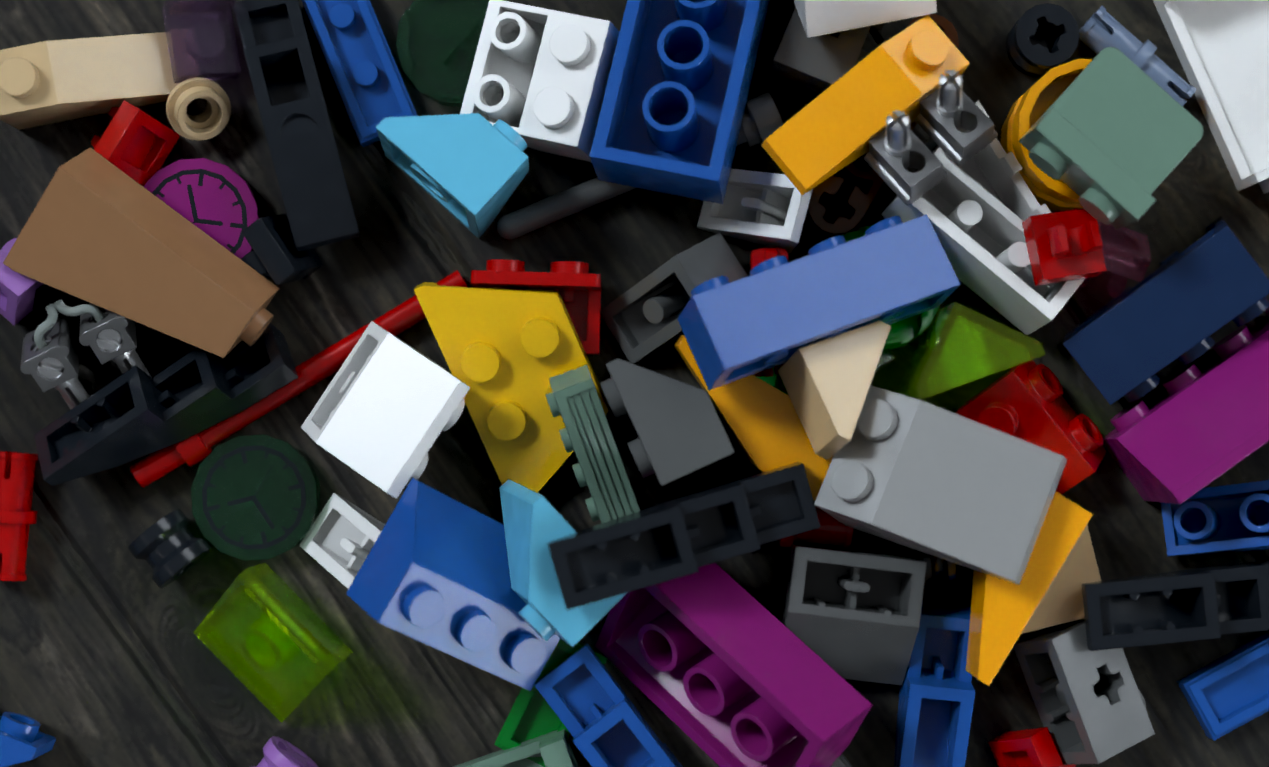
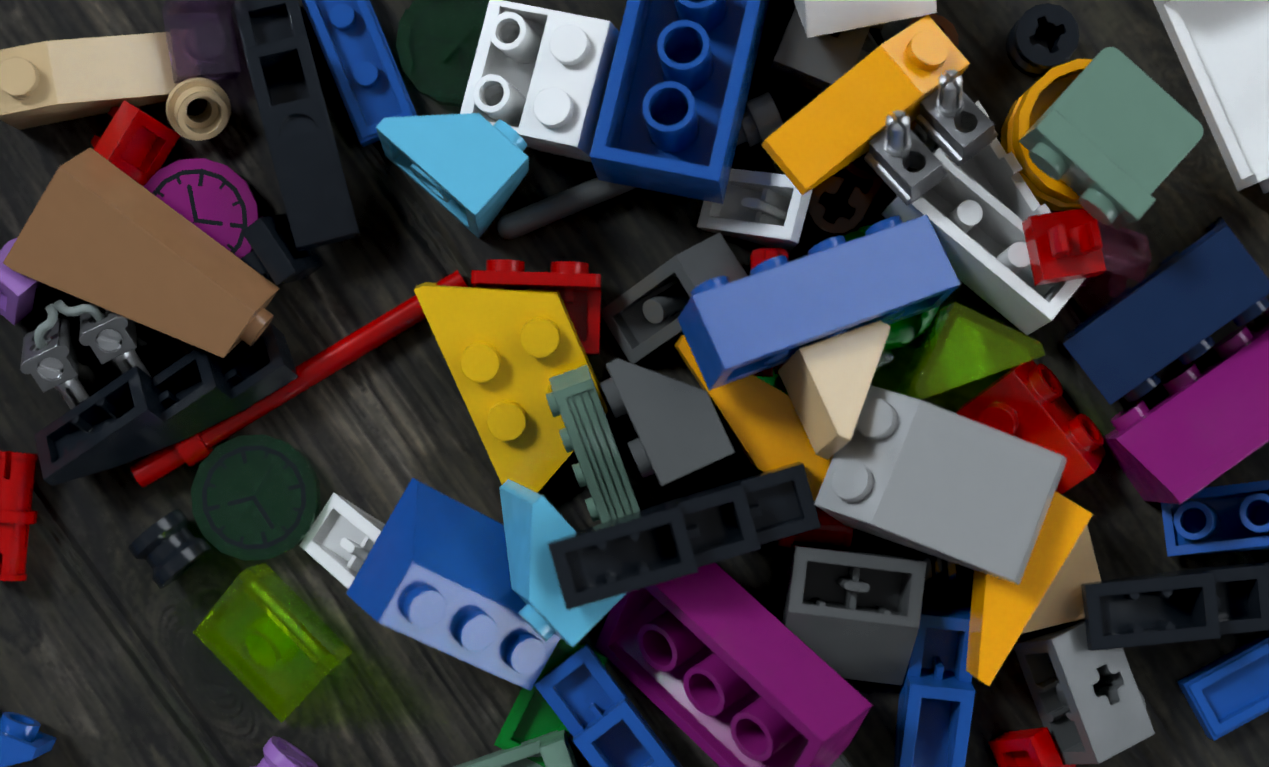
white slope [301,321,471,499] -> none
sand blue pin [1079,5,1197,107] -> none

